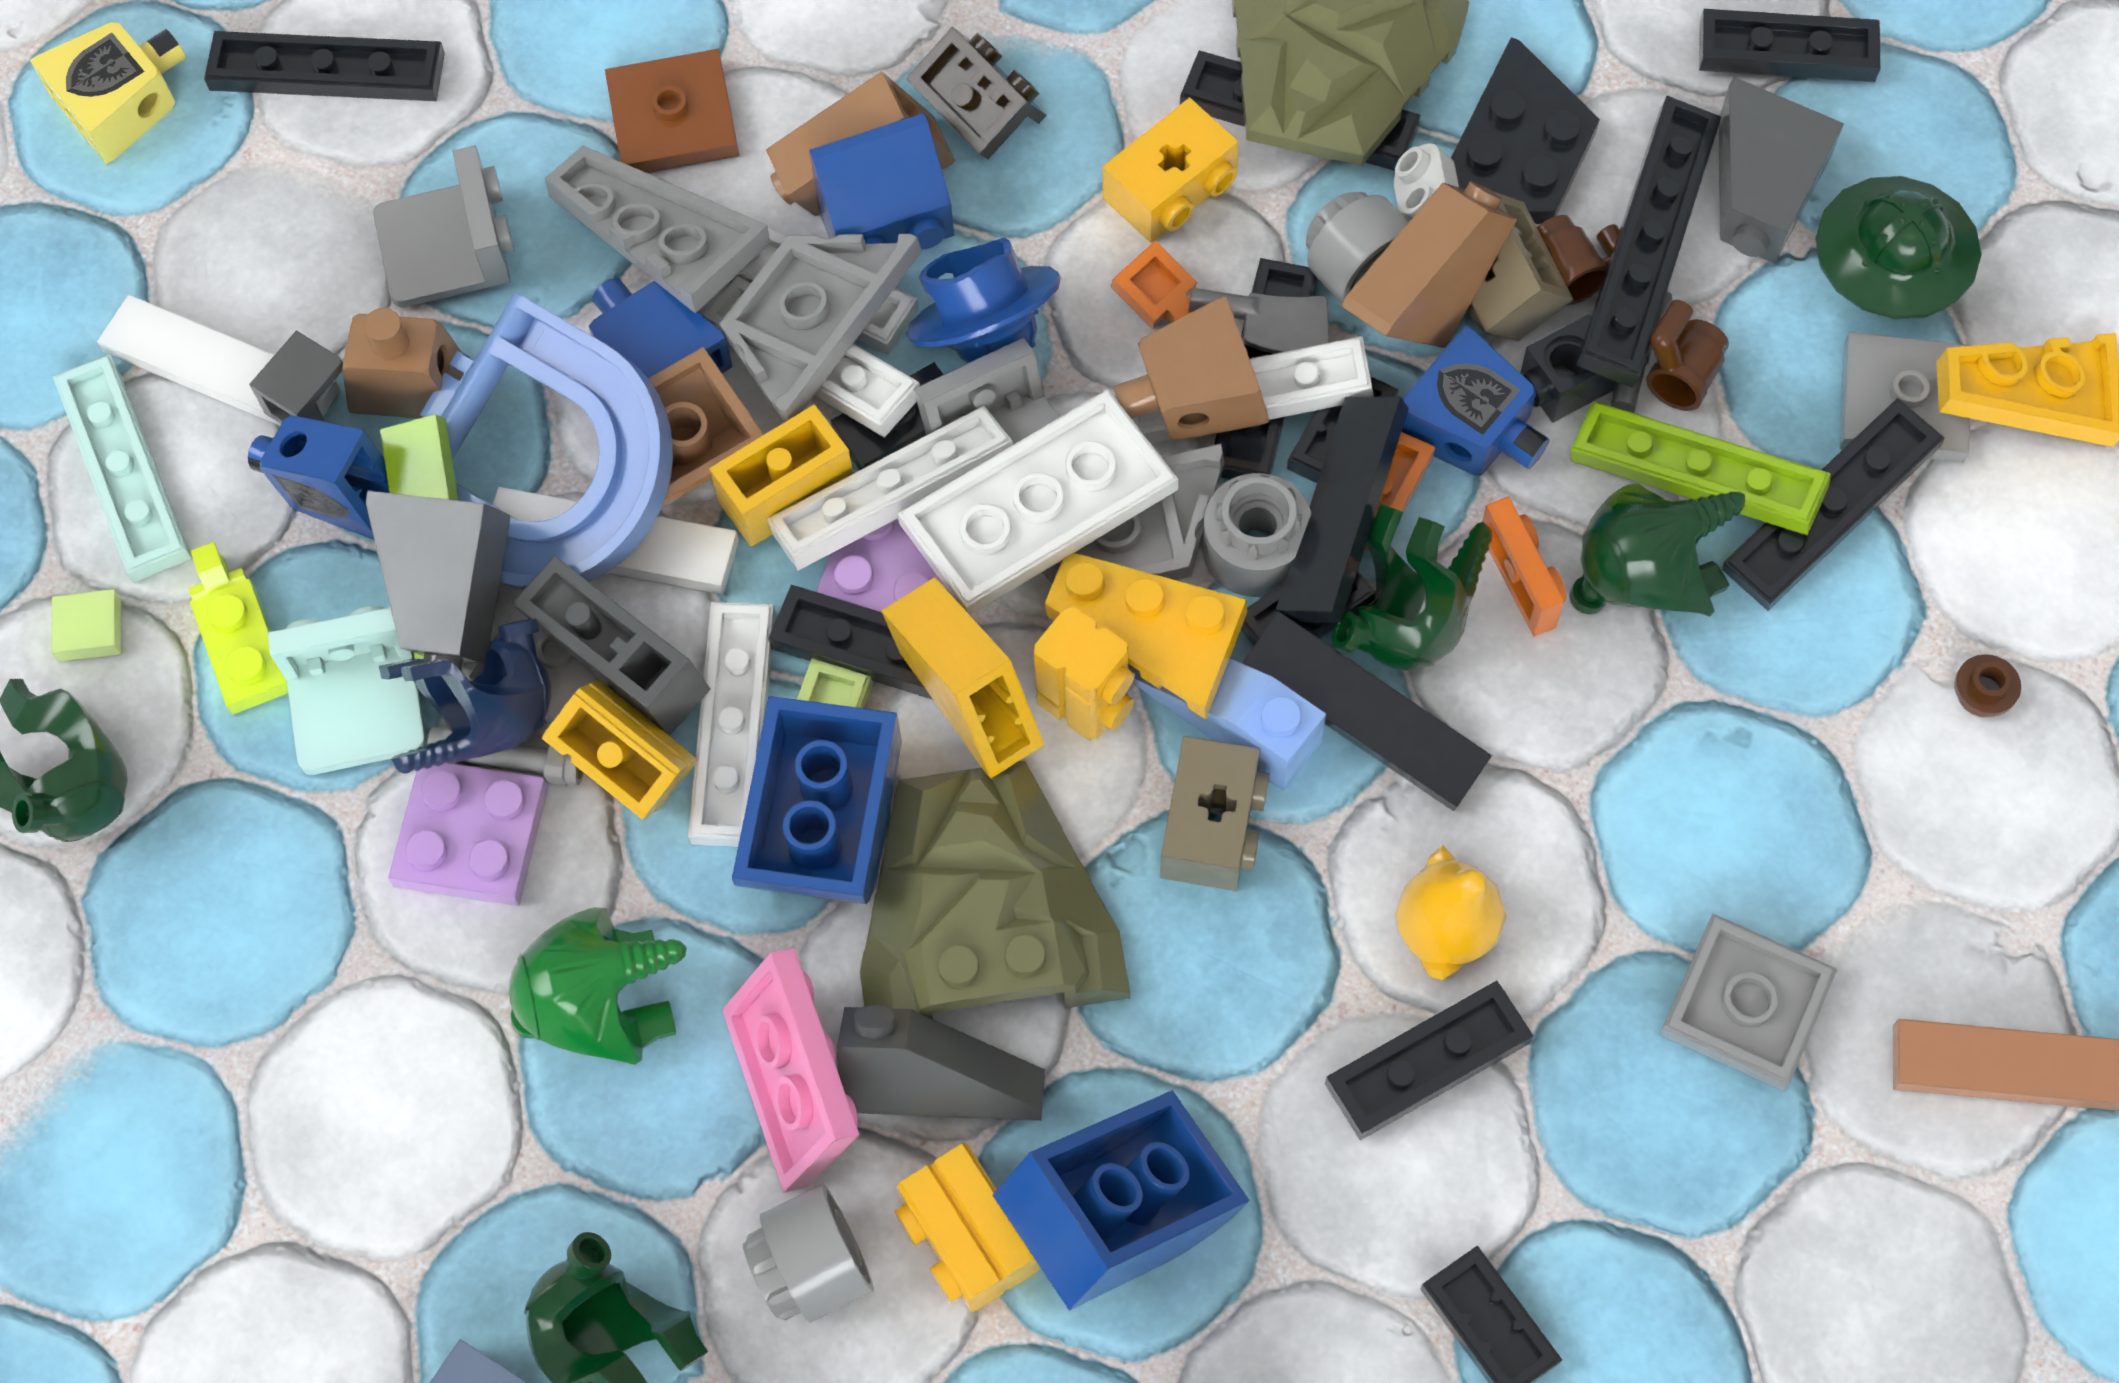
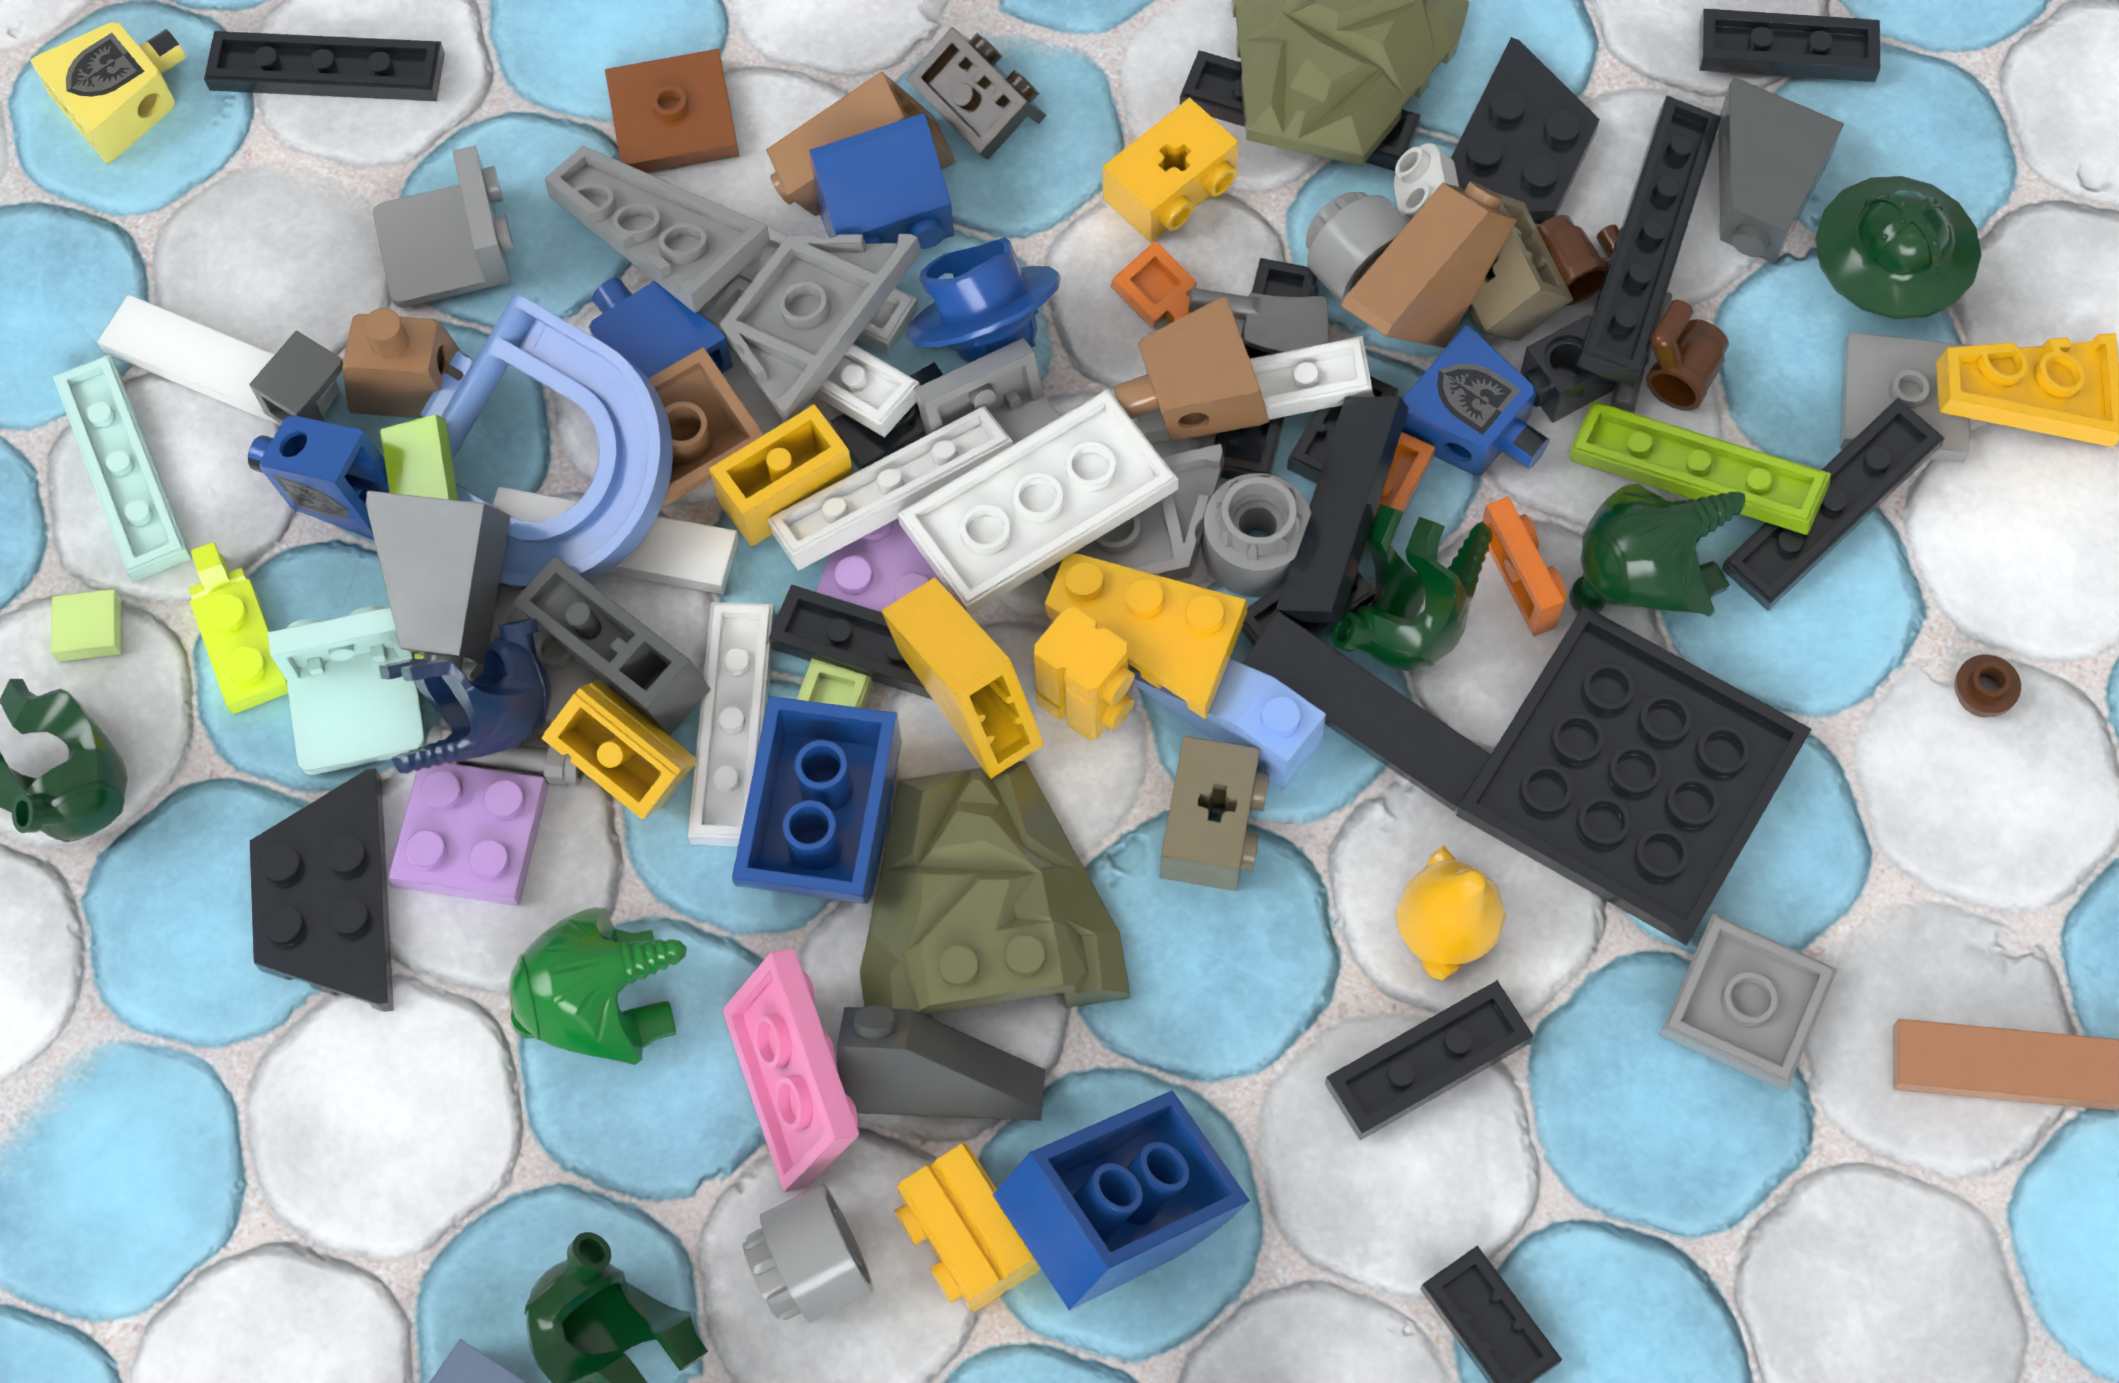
none -> black wing [250,768,394,1012]
none -> black plate [1456,605,1812,946]

